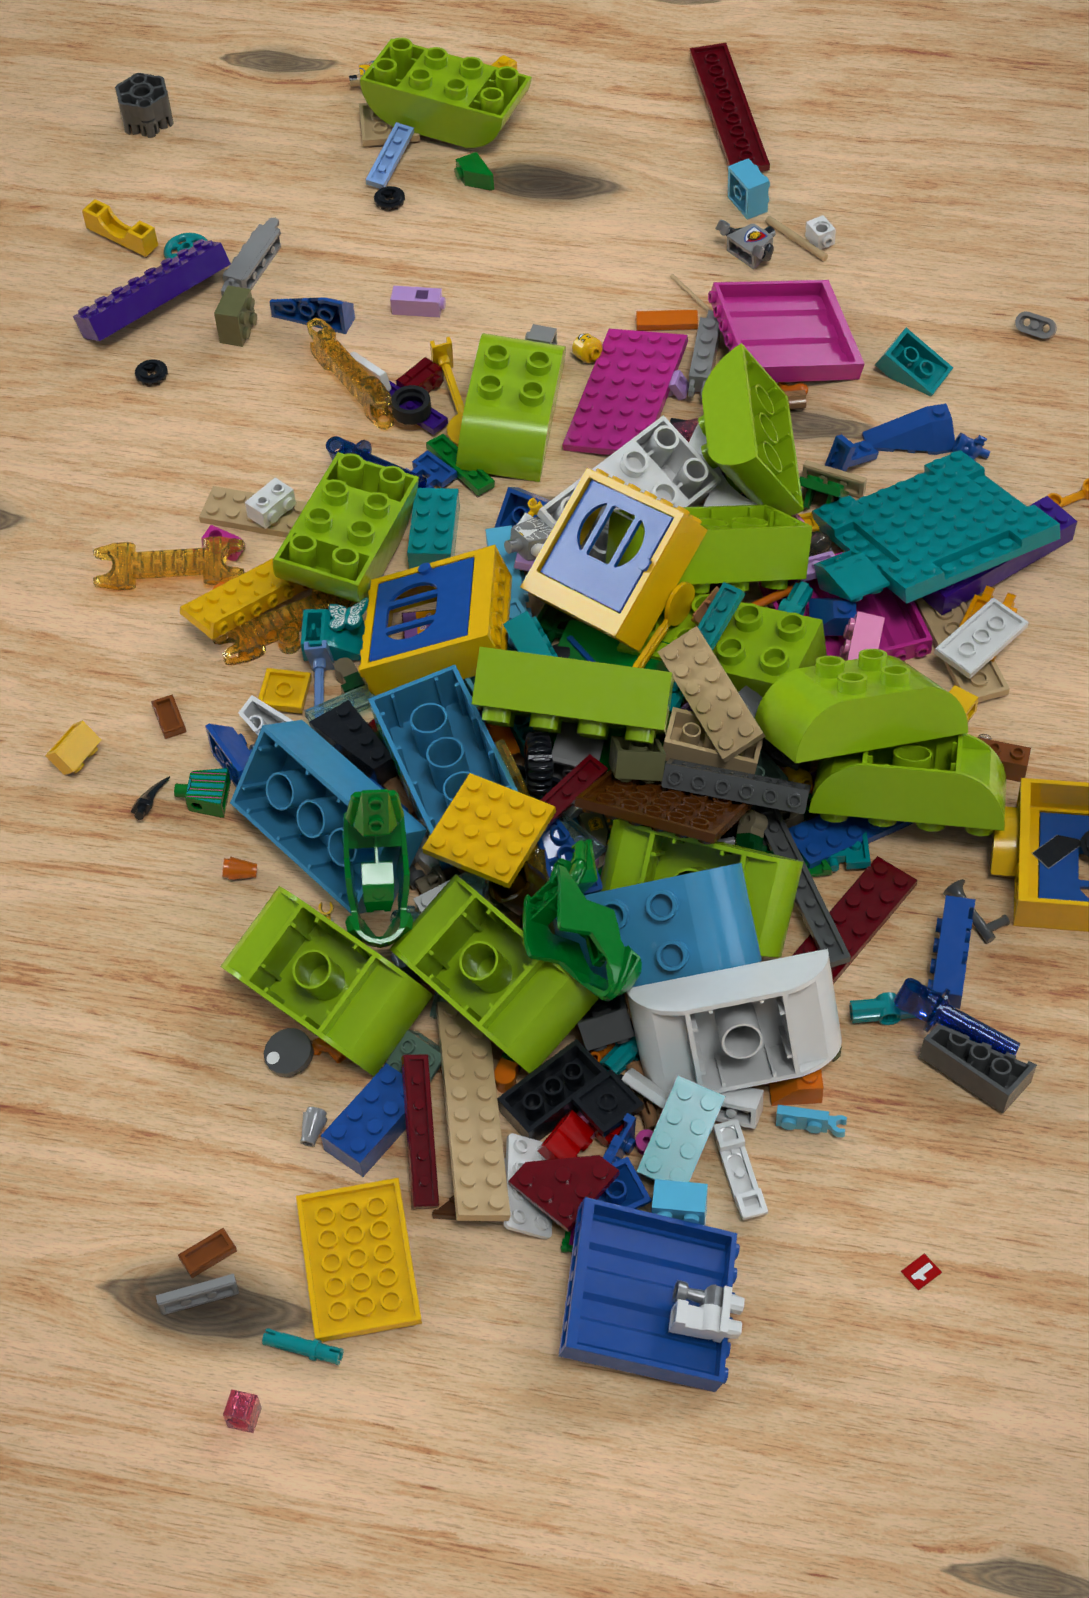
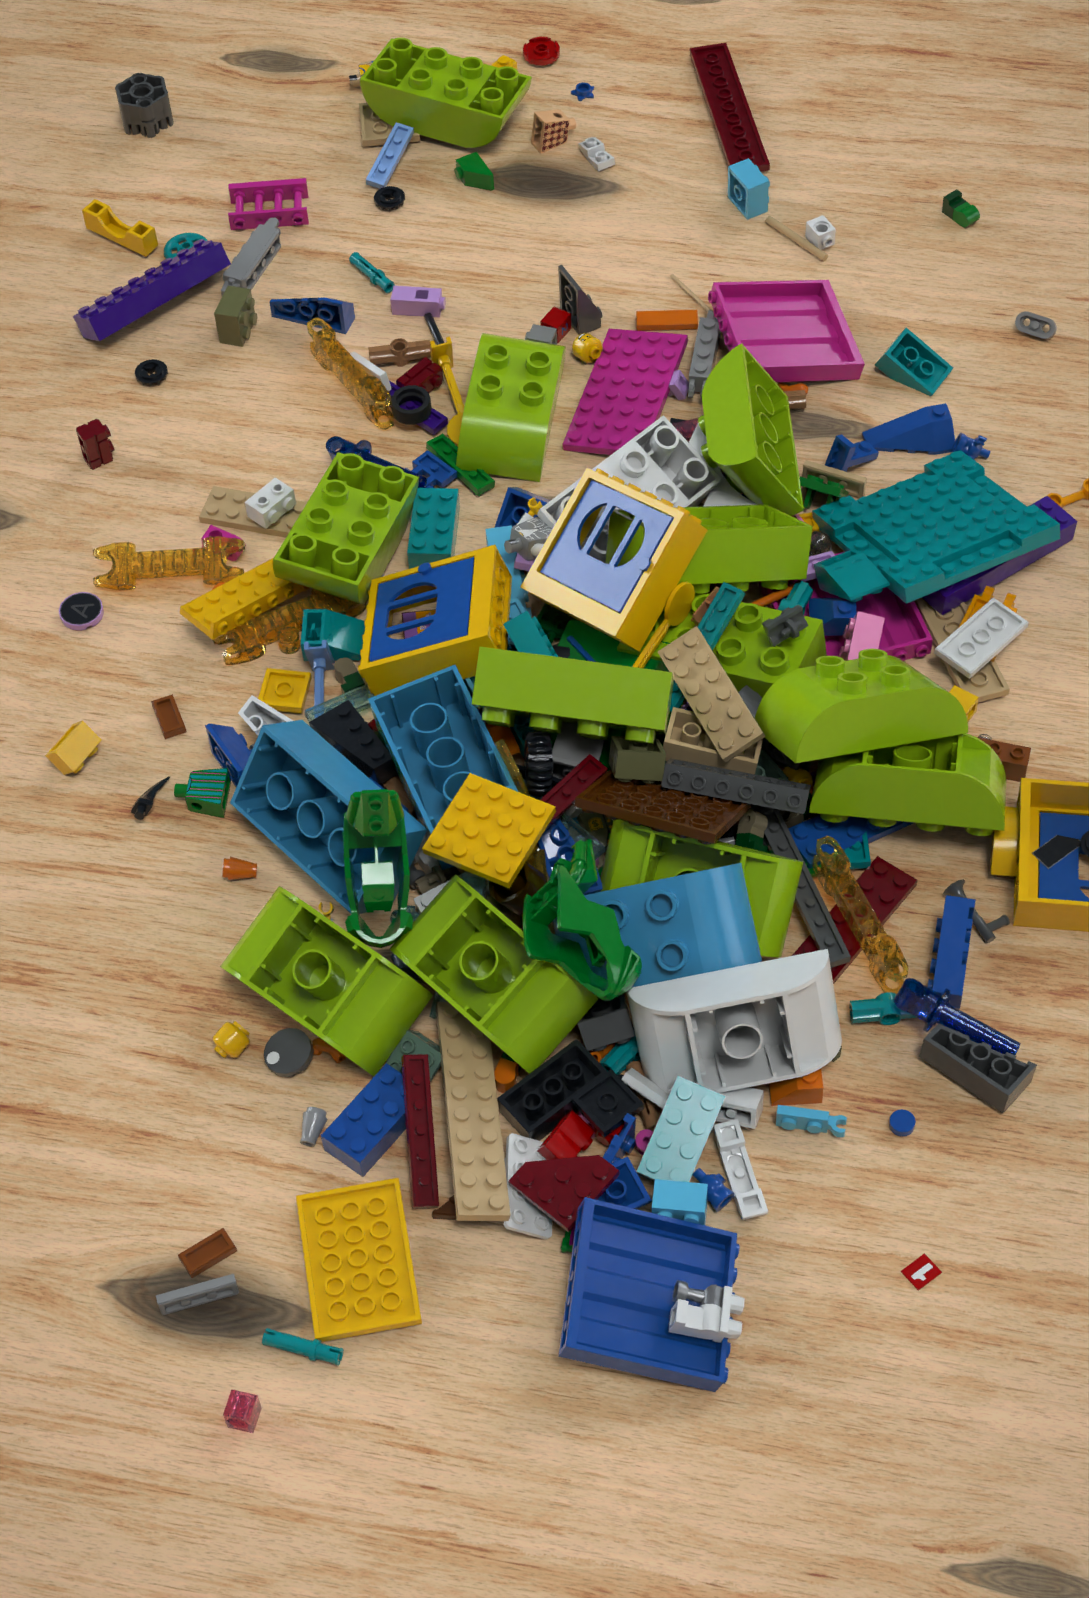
teal animal [329,597,369,632] -> none
light grey torso [715,220,776,269] -> none
none -> black tile [59,592,104,631]
none -> dark red brick [76,419,115,470]
none -> yellow head [213,1021,250,1058]
none -> dark pink fence [228,178,309,230]
none -> teal pin [349,252,395,293]
none -> medium nougat piece [368,338,431,366]
none -> black bar [424,313,445,345]
none -> red plate [523,36,560,66]
none -> light nougat torso [531,109,576,153]
none -> red brick [540,307,572,343]
none -> dark grey slope [558,265,602,335]
none -> blue plate [571,82,594,101]
none -> white slope [578,137,615,171]
none -> blue piece [693,1168,735,1212]
none -> dark grey hips [762,605,808,646]
none -> clear yellow piece [813,836,908,995]
none -> blue tile [889,1109,916,1136]
none -> leg [942,189,980,228]

